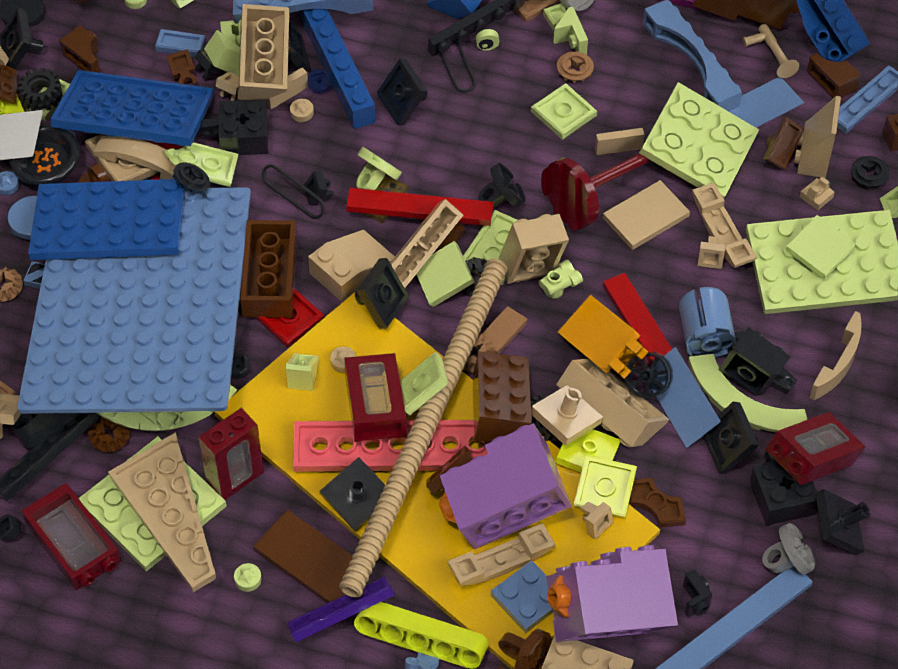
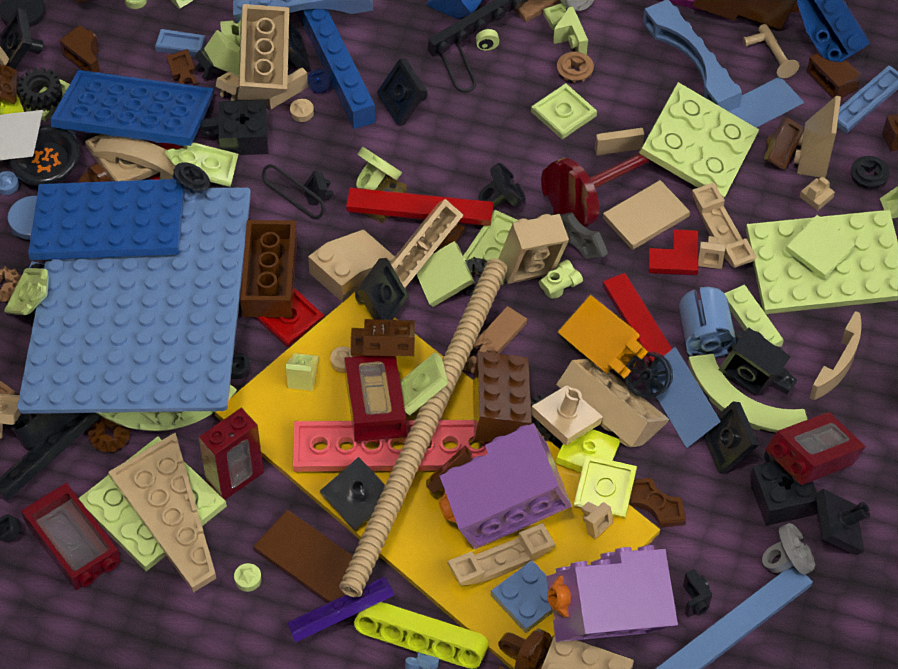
none -> yellowish green tile [4,268,49,315]
none -> reddish brown piece [351,319,415,356]
none -> dark grey tile [560,212,608,260]
none -> red tile [649,230,698,275]
none -> yellowish green plate [724,285,784,347]

